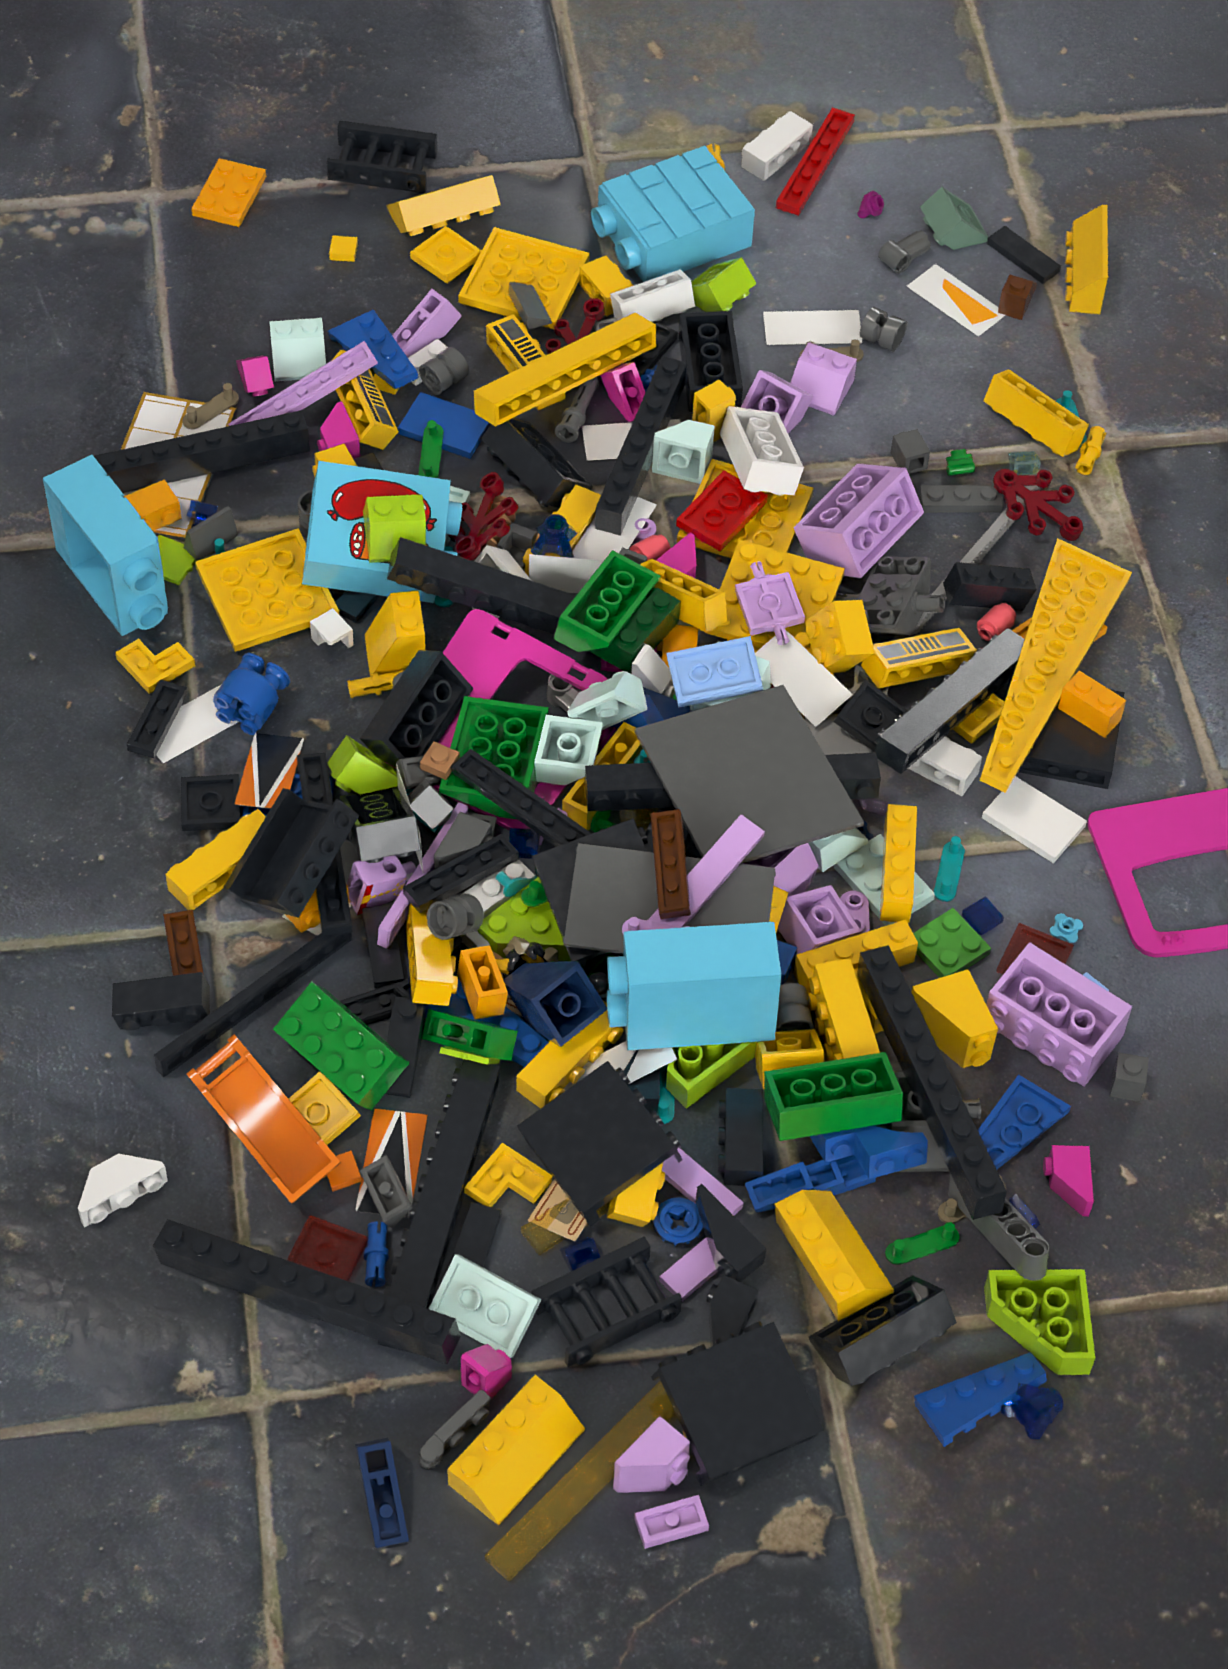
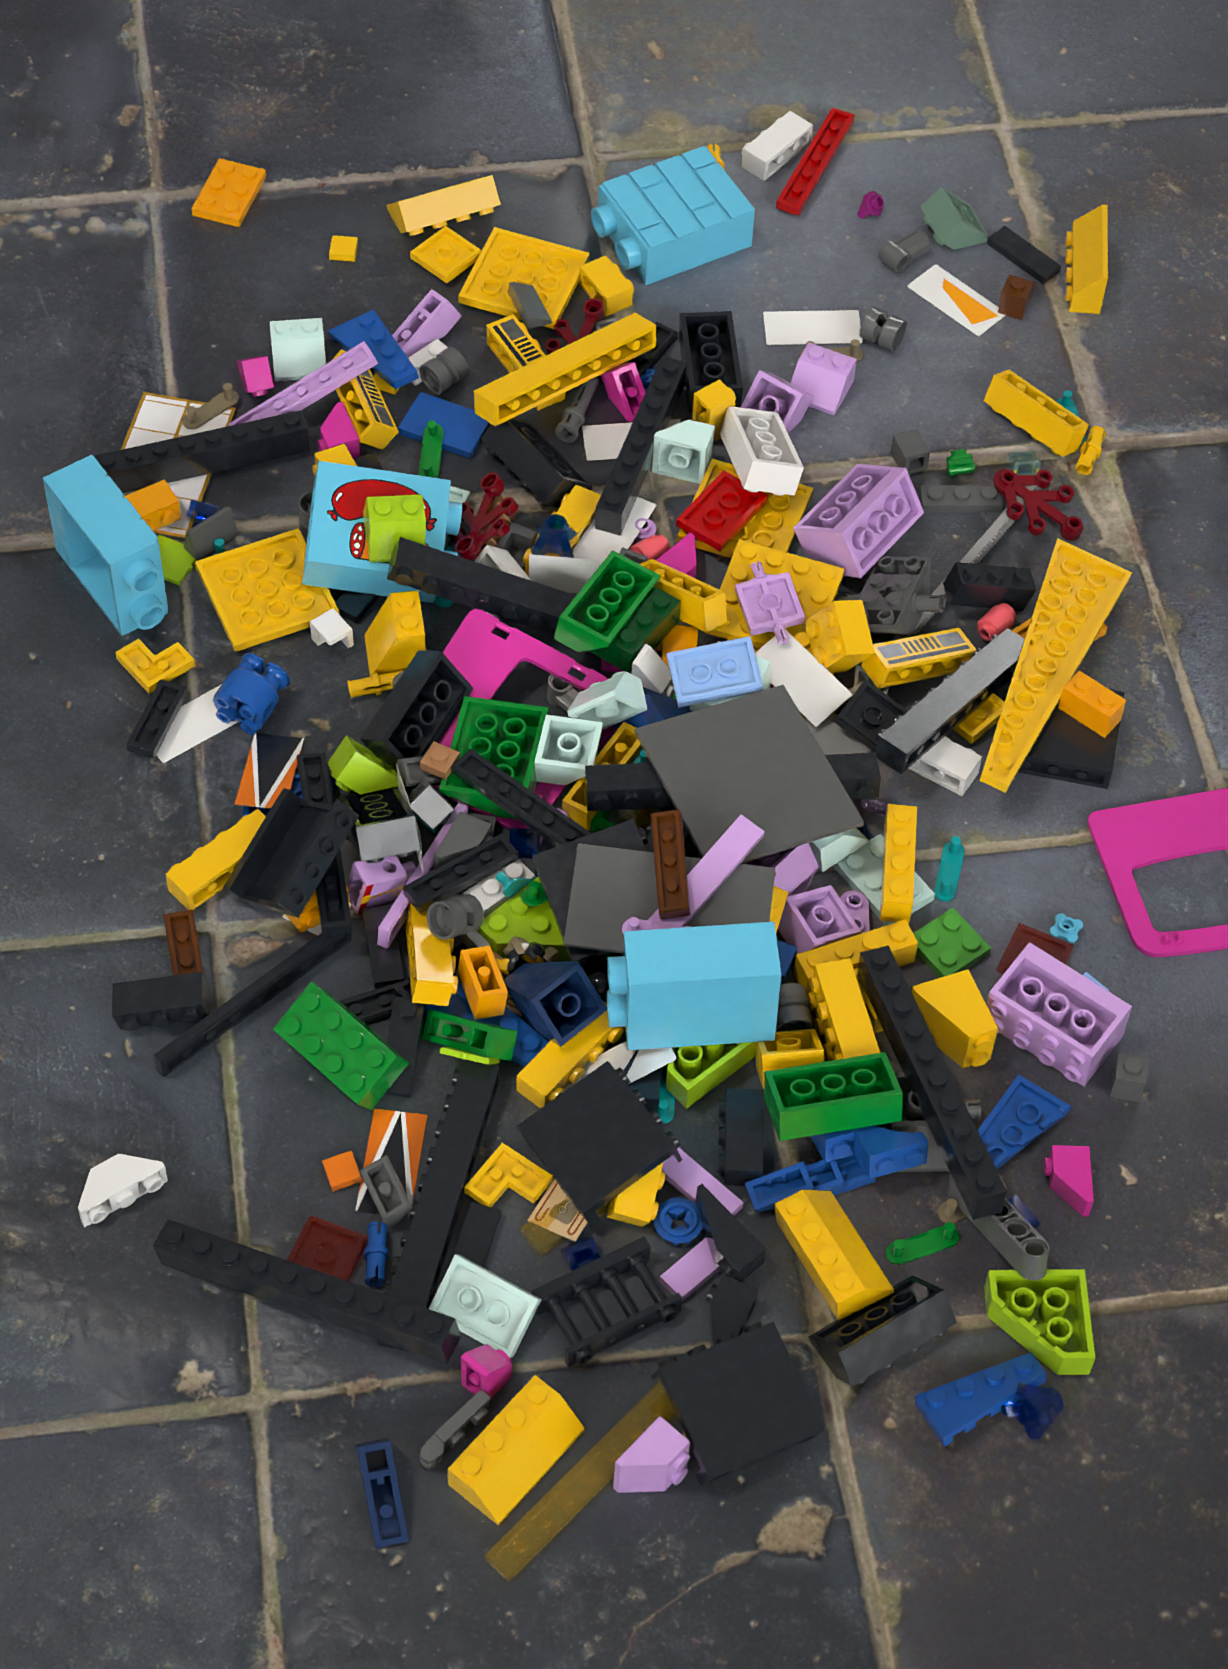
black plate [181,774,241,831] -> none
orange windscreen [186,1034,341,1204] -> none
yellow plate [288,1071,361,1145] -> none
black fence [327,120,437,193] -> none
white brick [610,270,695,322] -> none
lavender plate [634,1495,709,1549] -> none
lime slope [691,257,757,312] -> none
clear blue tile [961,896,1004,936] -> none
white tile [982,776,1087,864] -> none

